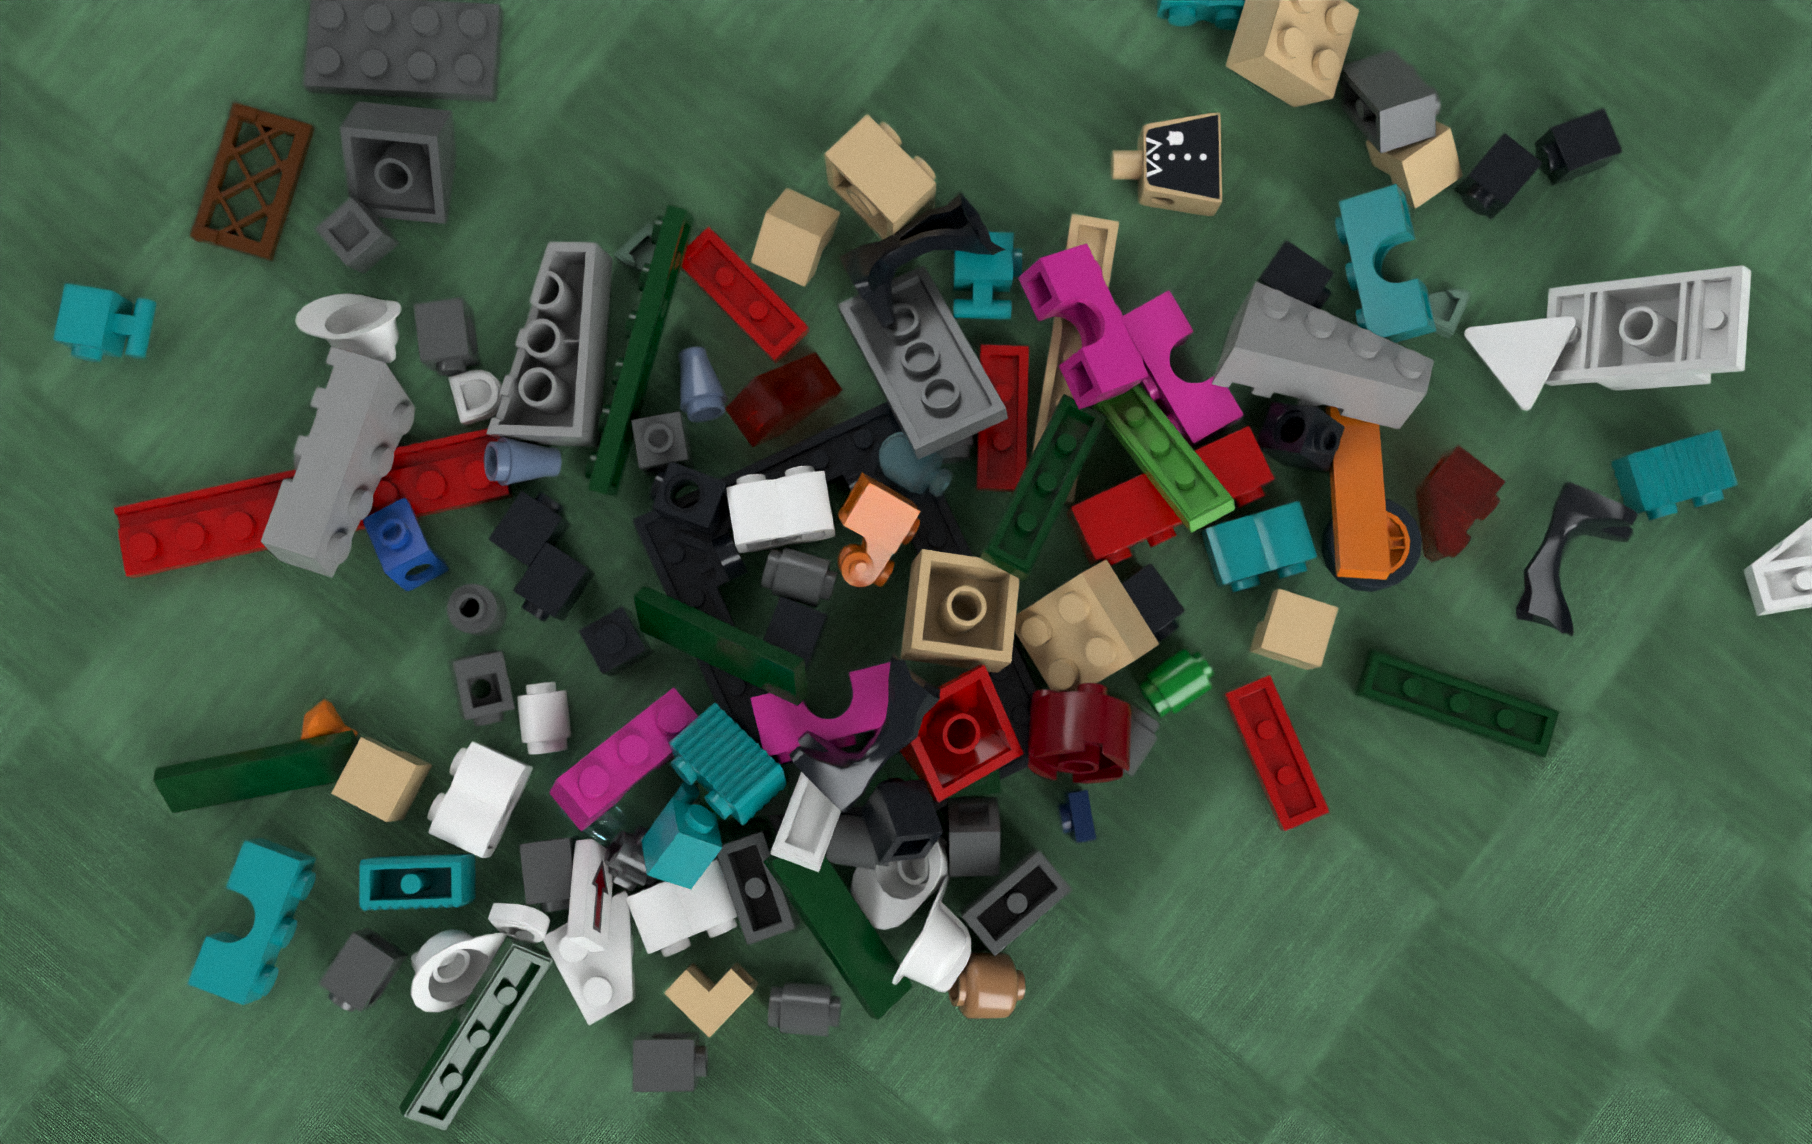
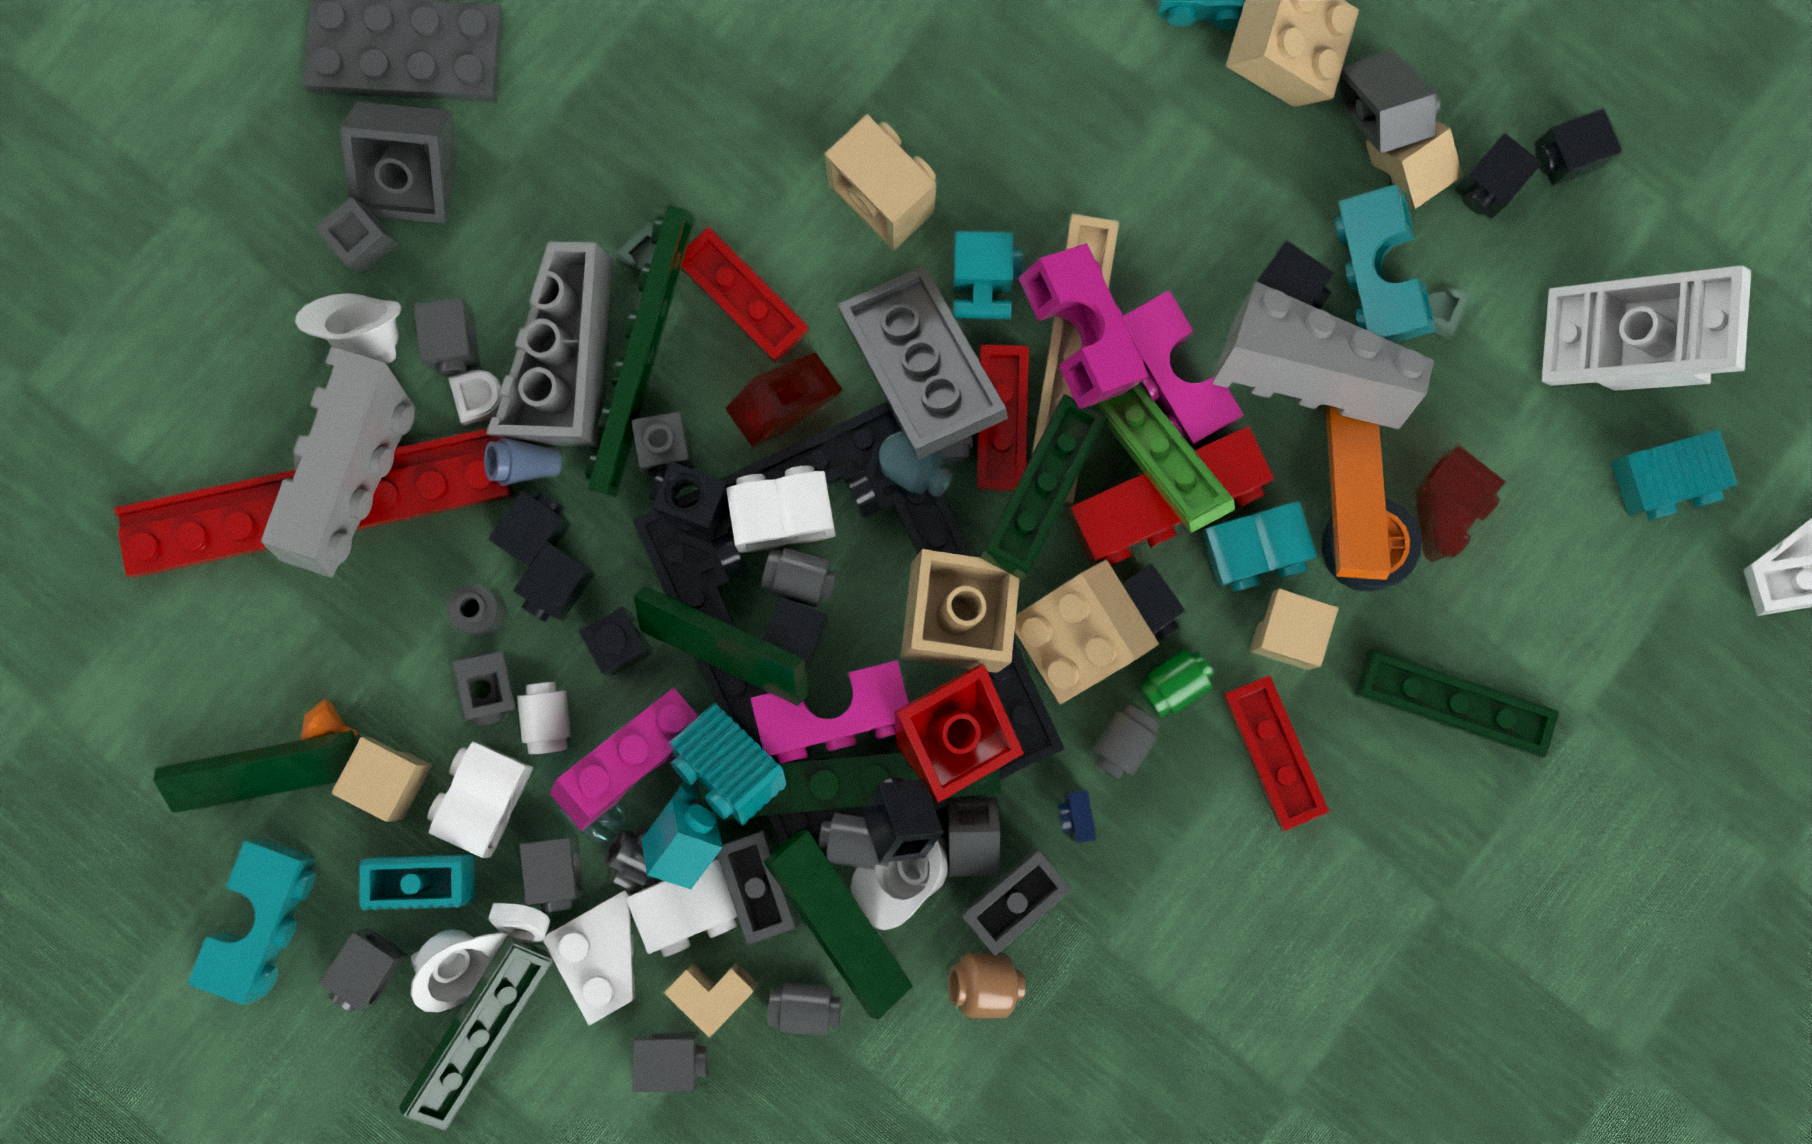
teal brick [53,283,157,362] -> none
reddish brown window [189,103,315,262] -> none
blue bracket [363,498,449,591] -> none
white tile [567,839,613,952] -> none
sand blue cone [678,347,728,422] -> none
tan piece [751,188,841,287] -> none
white tile [770,772,841,872] -> none
black animal [789,653,940,812] -> none
orange brick [837,472,921,587] -> none
black animal [839,190,1006,328] -> none
white piece [892,875,971,992] -> none
dark red brick [1028,683,1132,784] -> none
torso [1111,113,1222,216] -> none
black brick [1257,402,1345,472] -> none
white piece [1464,316,1576,411] -> none
black animal [1516,482,1638,637] -> none

